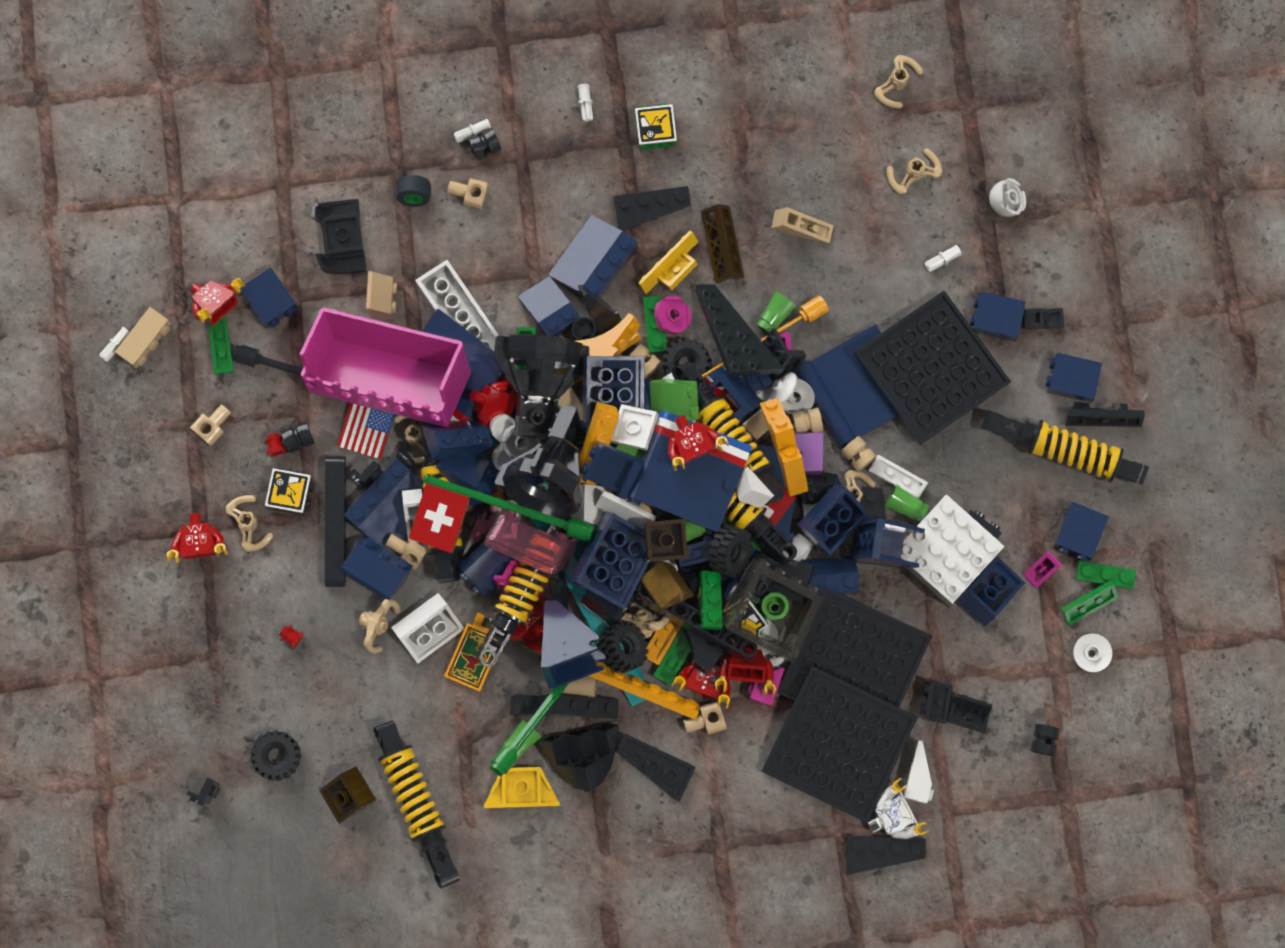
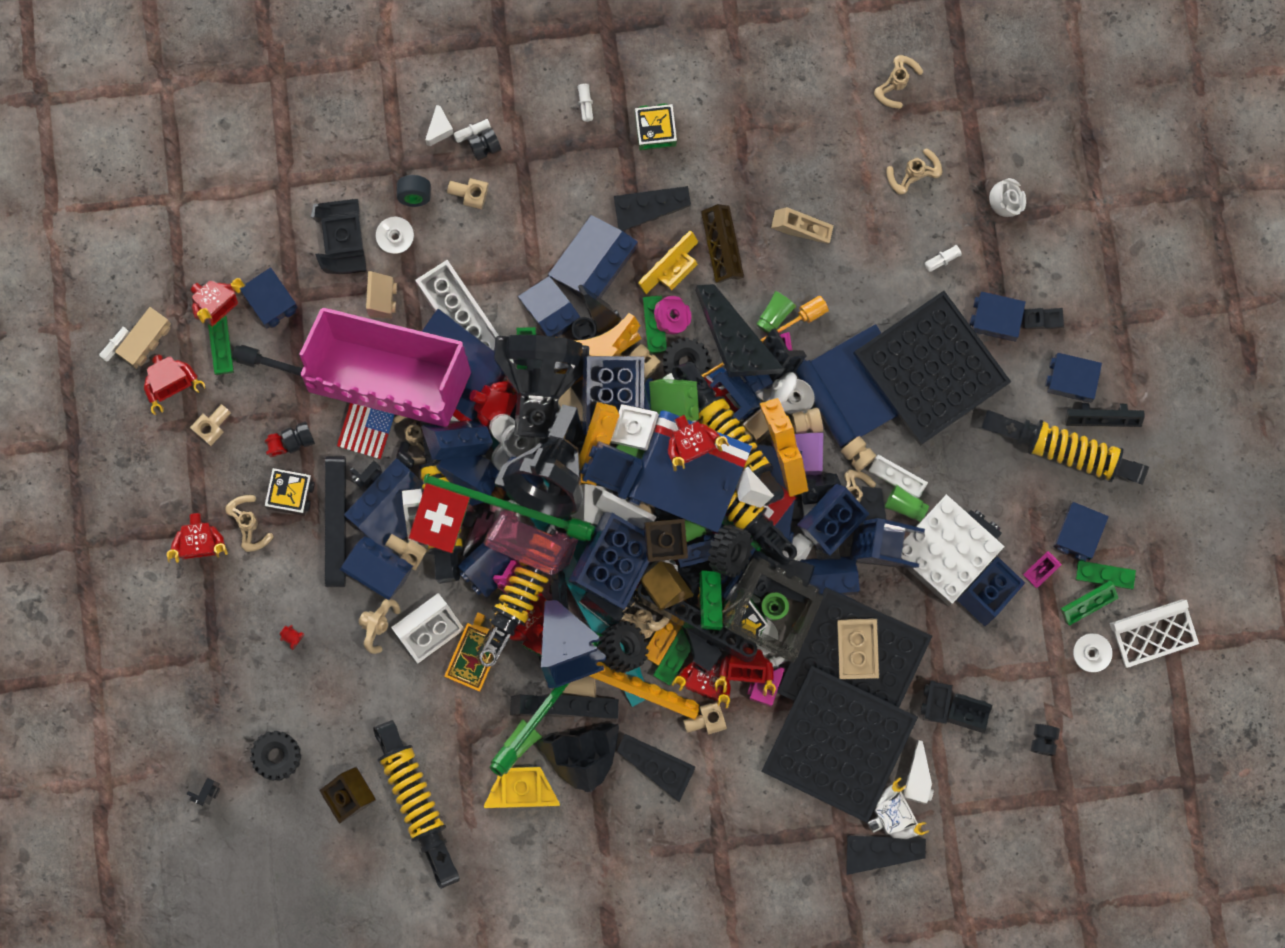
none -> torso [144,355,205,415]
none -> white dish [376,217,414,254]
none -> white slope [425,105,453,146]
none -> tan plate [838,619,879,679]
none -> white fence [1110,599,1199,668]

